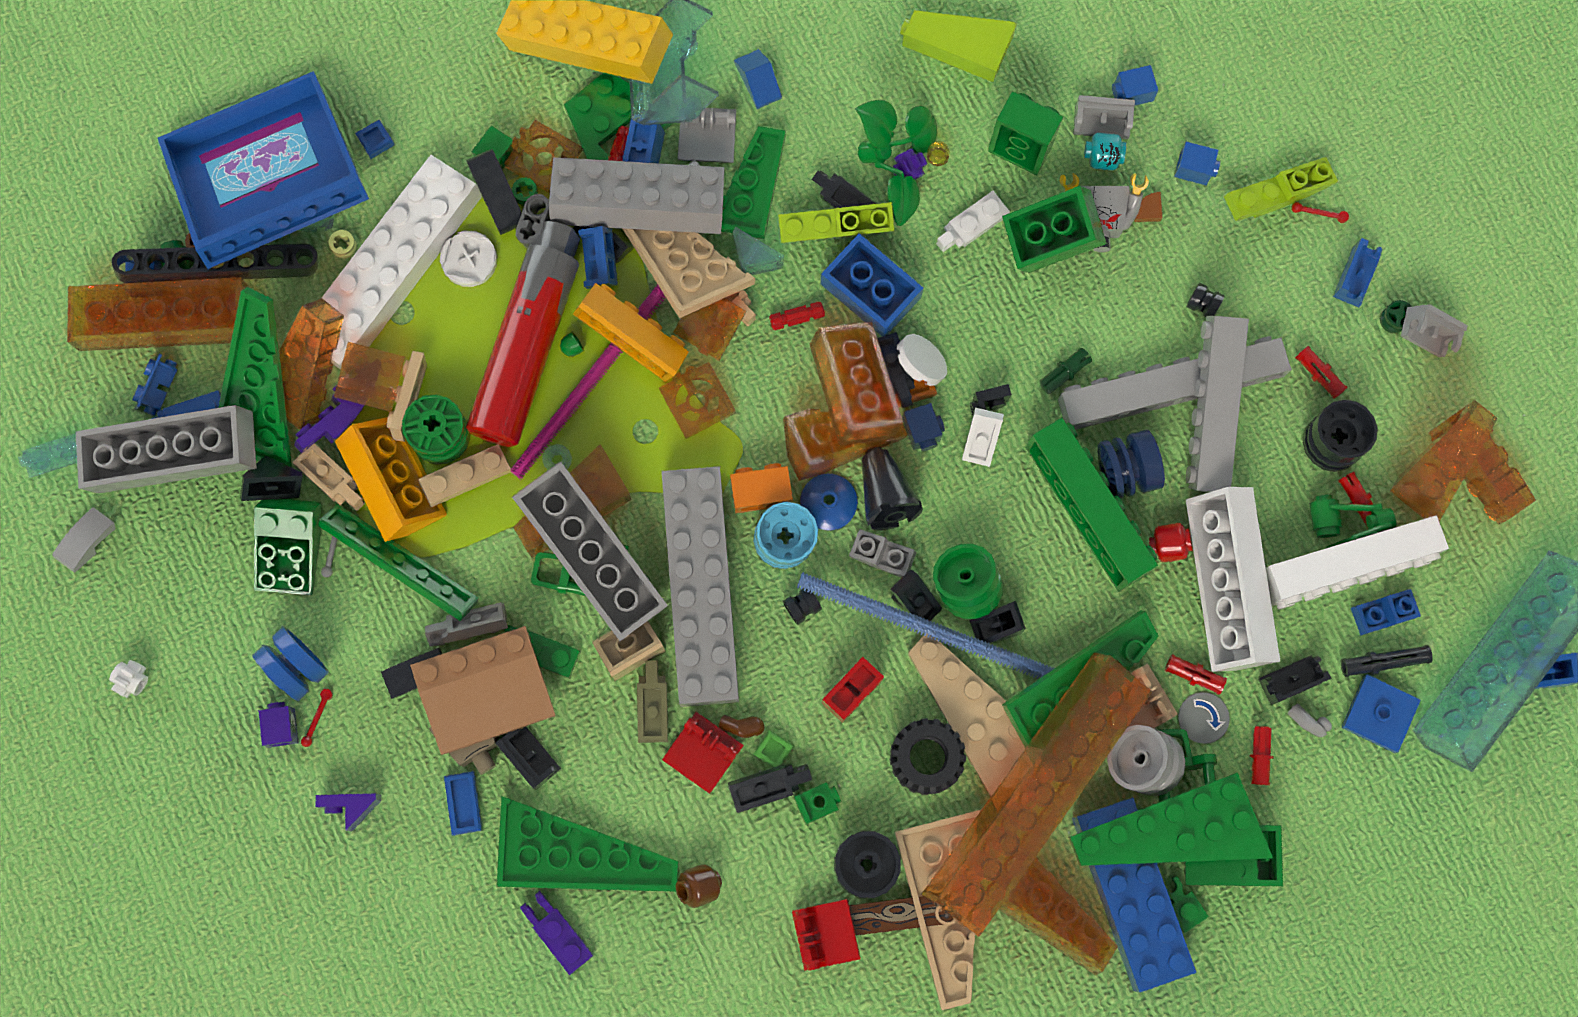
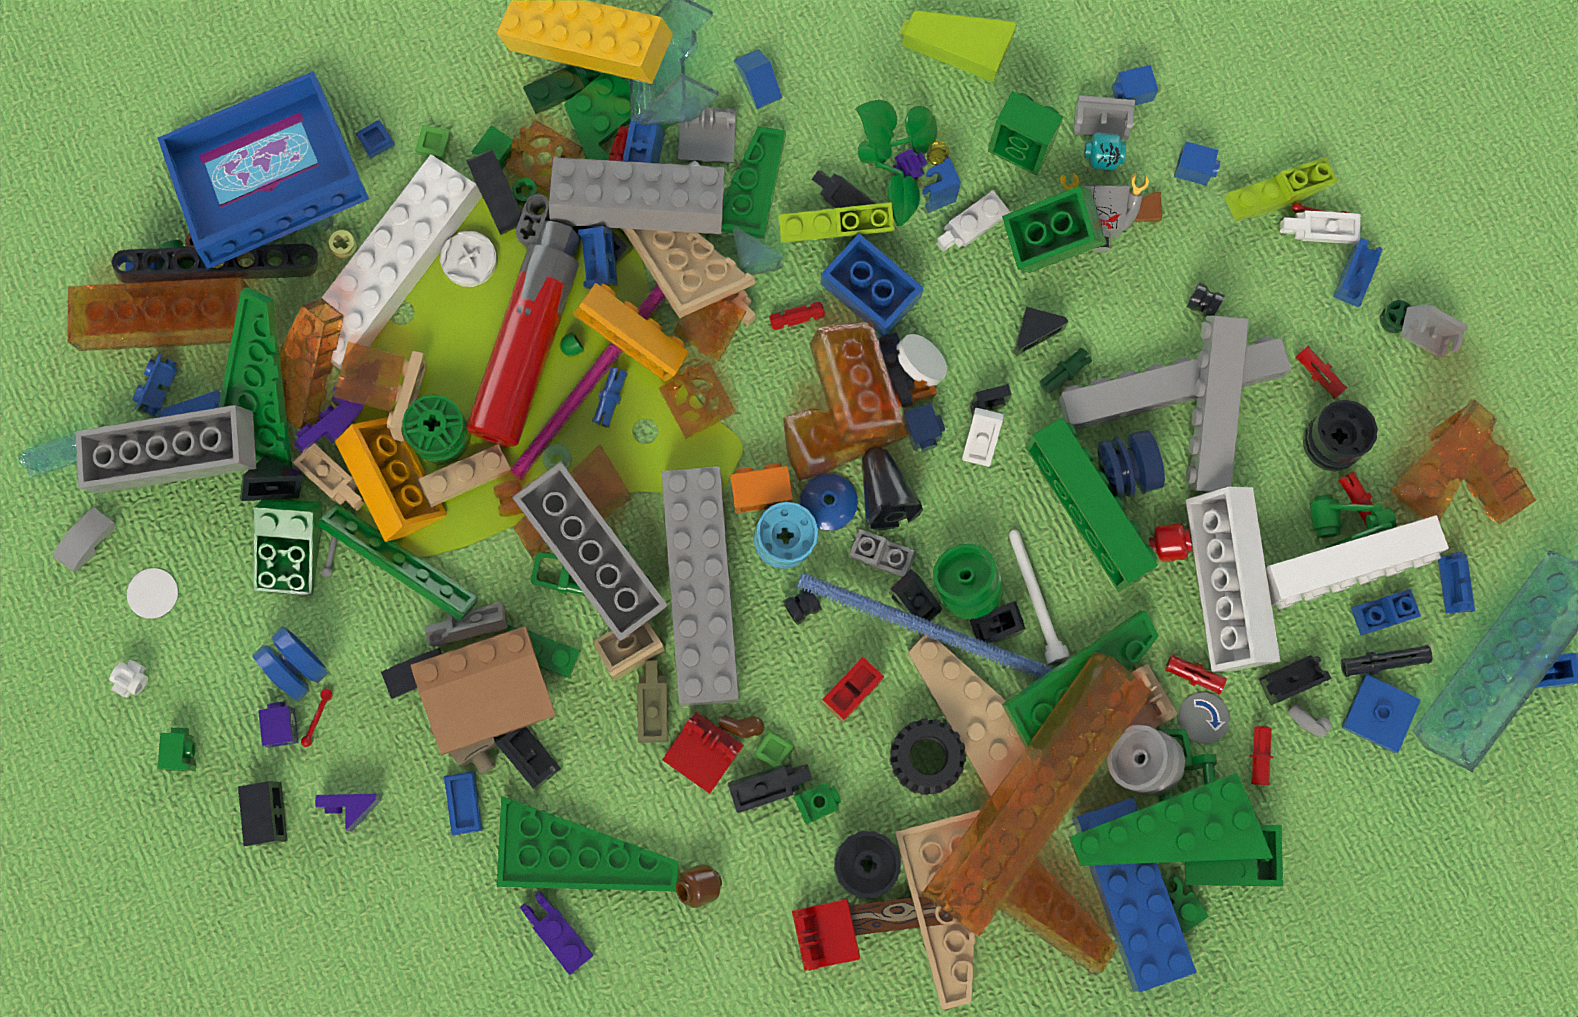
none -> white sticker [127,568,178,619]
none -> green brick [157,728,196,771]
none -> black hinge [238,781,287,846]
none -> bright green tile [415,125,451,160]
none -> clear orange wheel [493,480,523,517]
none -> dark green hinge [523,65,601,114]
none -> blue pin [592,368,628,428]
none -> blue hinge [922,157,961,213]
none -> white piece [1009,529,1070,664]
none -> black slope [1013,307,1069,356]
none -> white hinge [1279,211,1361,244]
none -> blue hinge [1438,552,1475,614]

